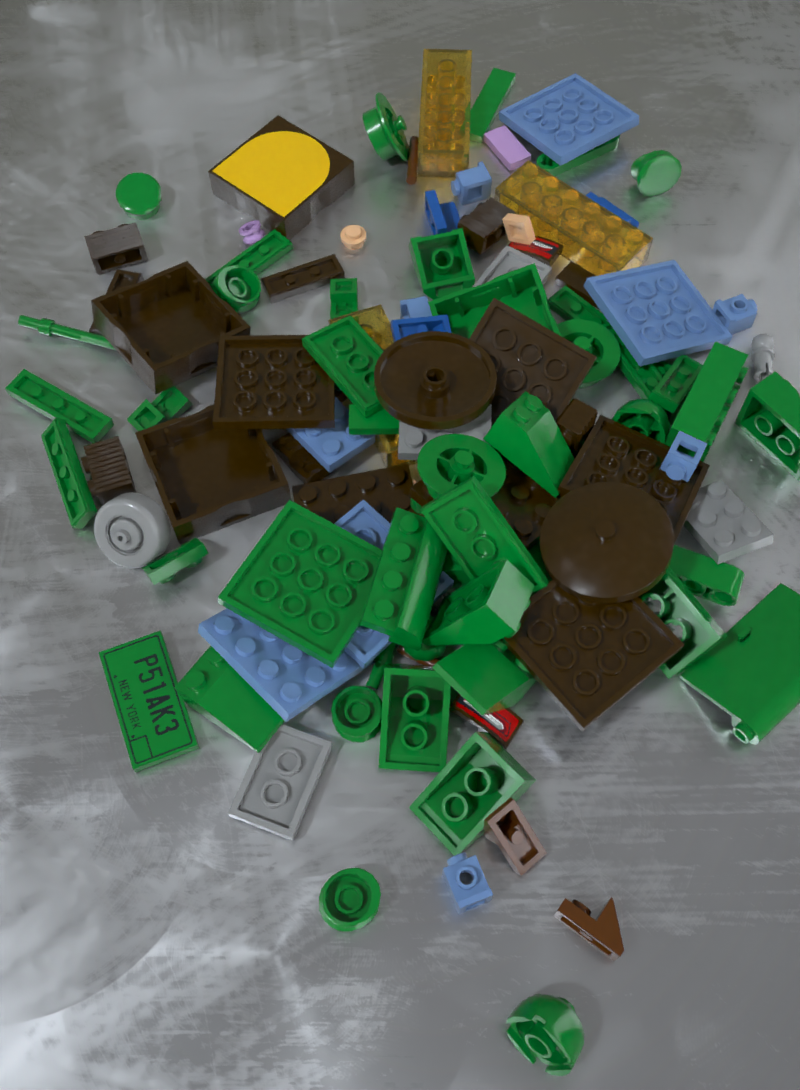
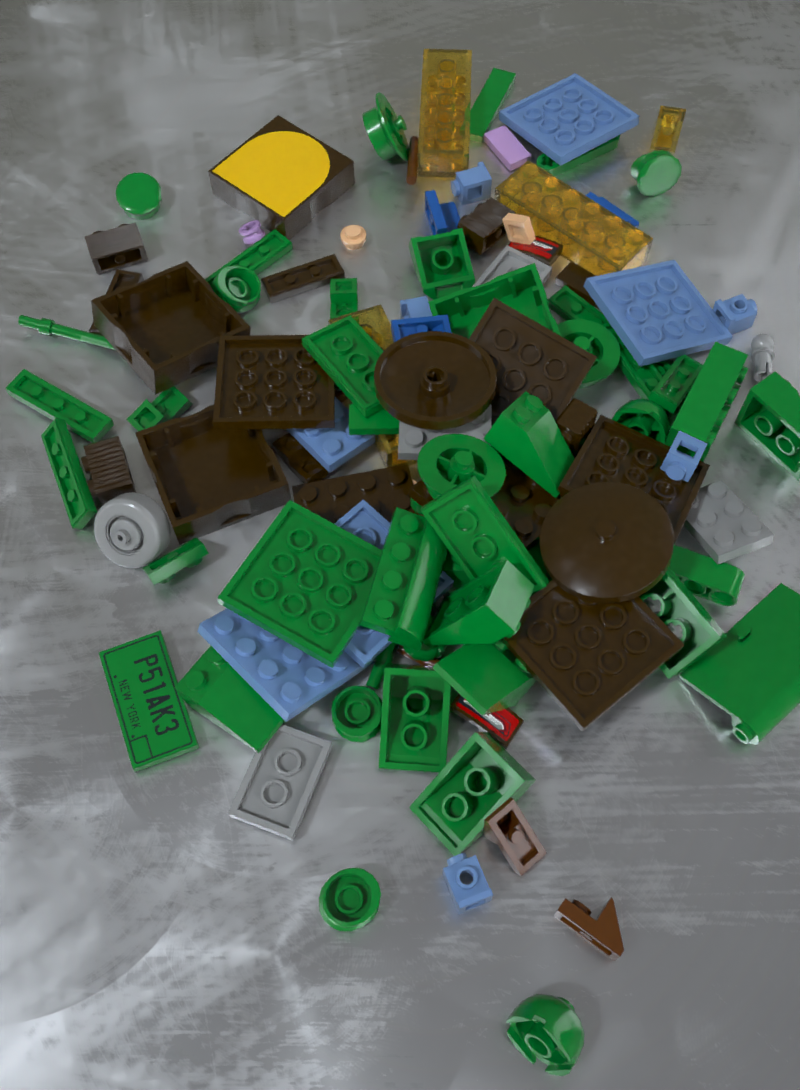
none -> clear yellow slope [650,105,686,153]

